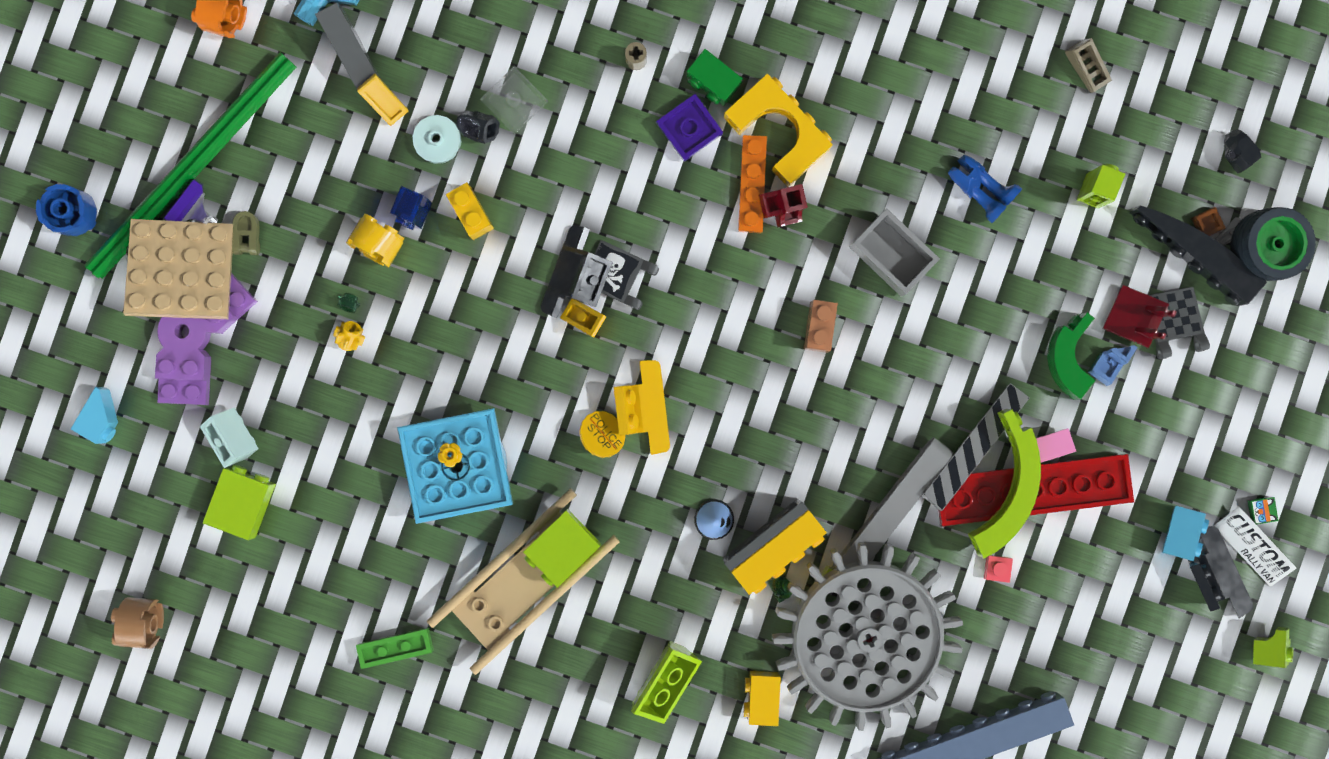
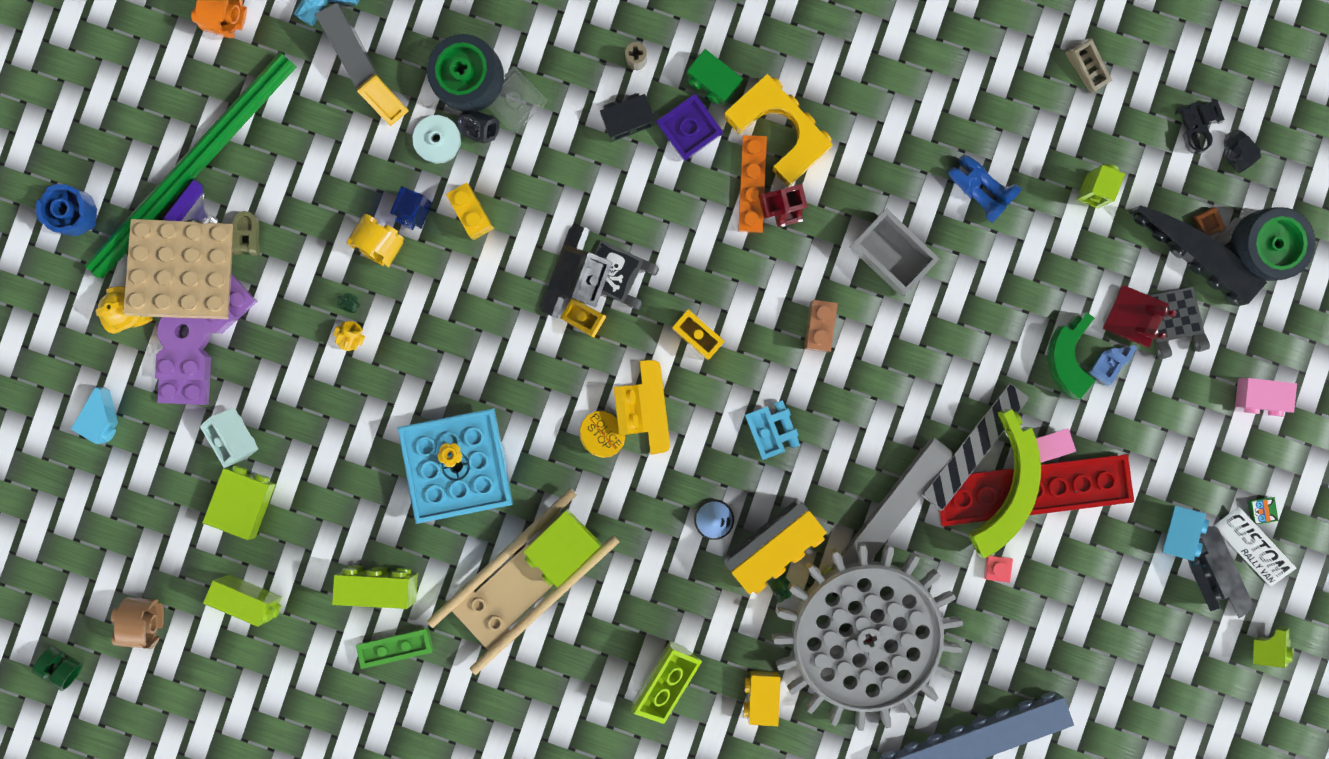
none -> dark green wheel [32,646,83,691]
none -> yellow helmet [96,286,153,334]
none -> lime brick [203,574,282,627]
none -> lime brick [332,565,418,609]
none -> wheel [427,34,504,112]
none -> black brick [600,93,655,142]
none -> yellow brick [672,309,725,360]
none -> medium azure plate [745,400,800,460]
none -> black piece [1175,100,1225,154]
none -> bright pink brick [1235,378,1297,417]

